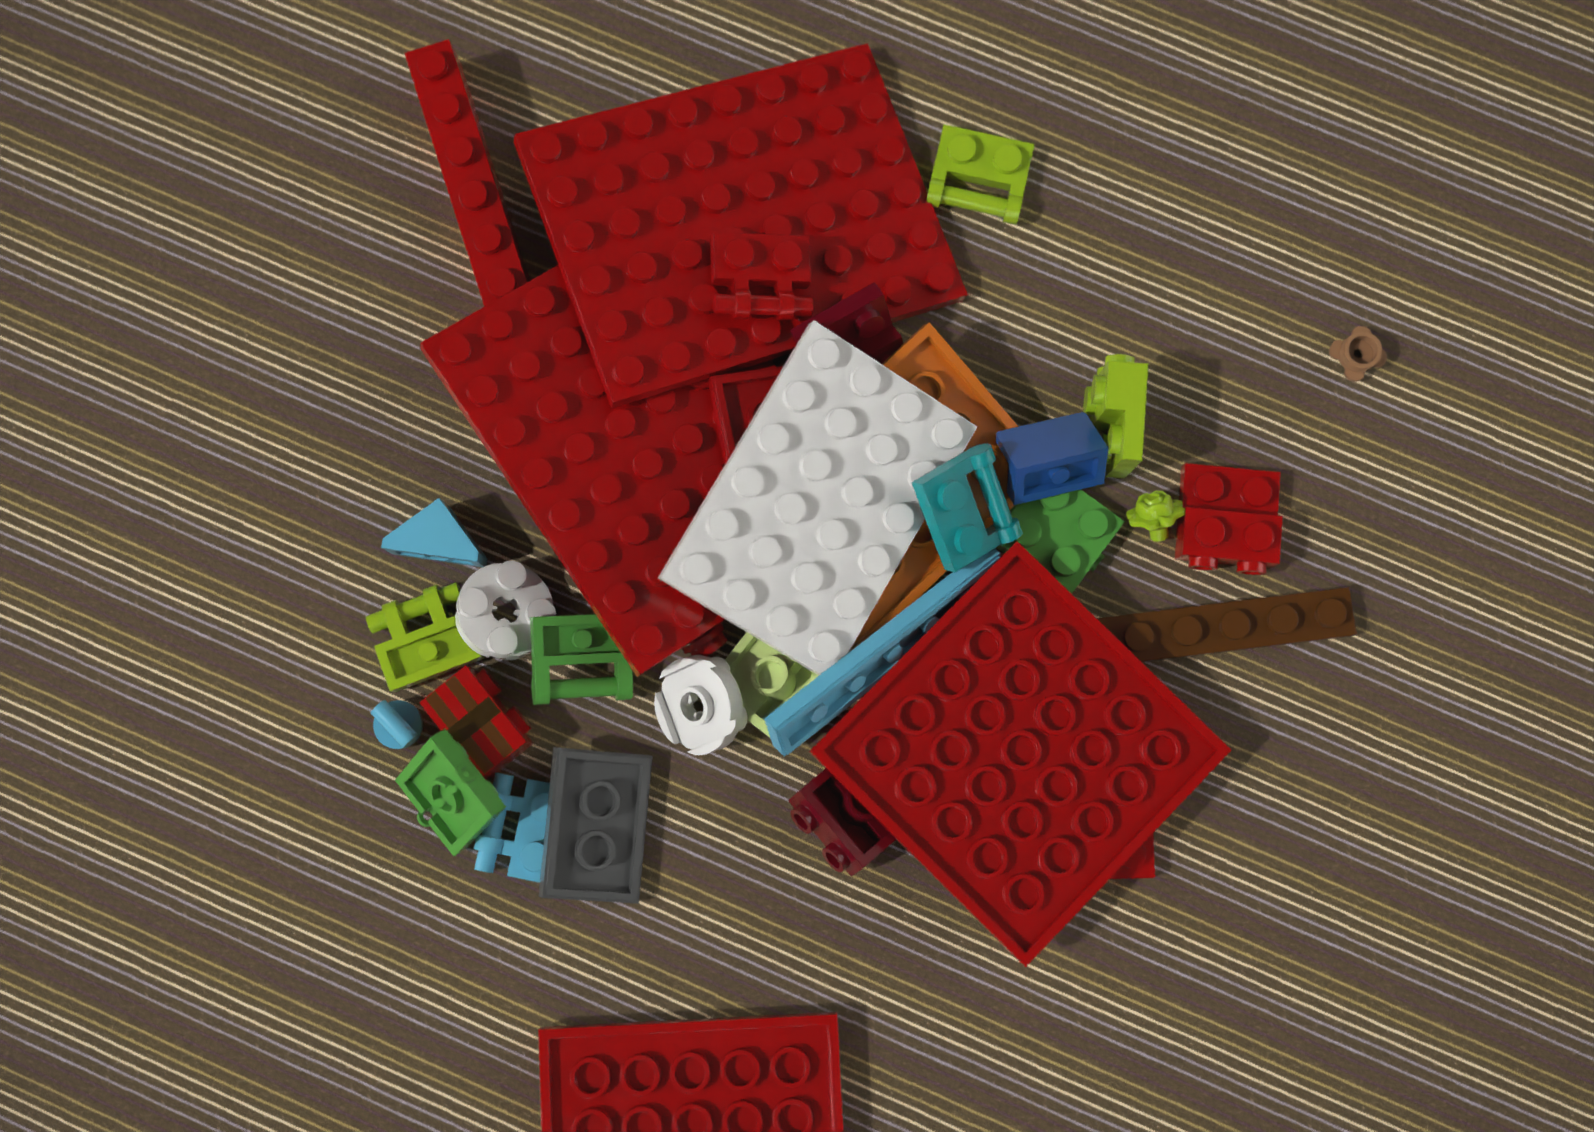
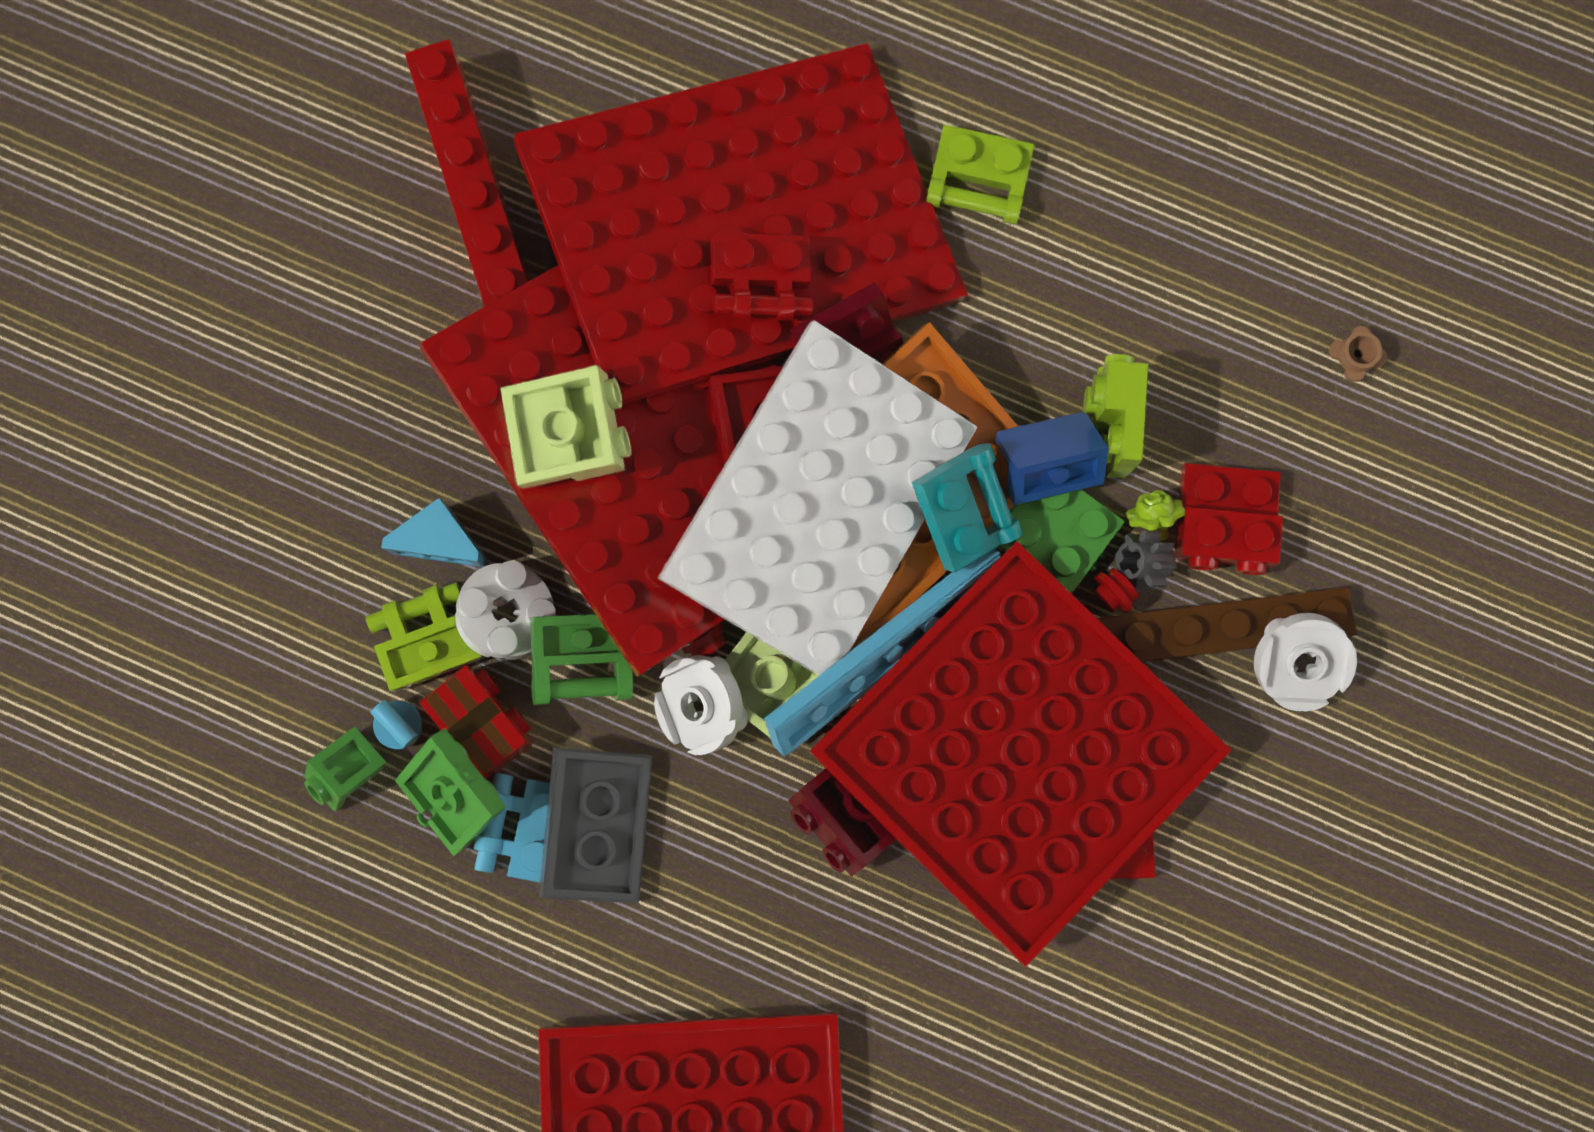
none -> bright green bracket [304,727,386,812]
none -> yellowish green plate [501,365,631,489]
none -> red plate [1094,568,1139,614]
none -> dark grey gear [1115,531,1177,590]
none -> white plate [1254,613,1357,711]

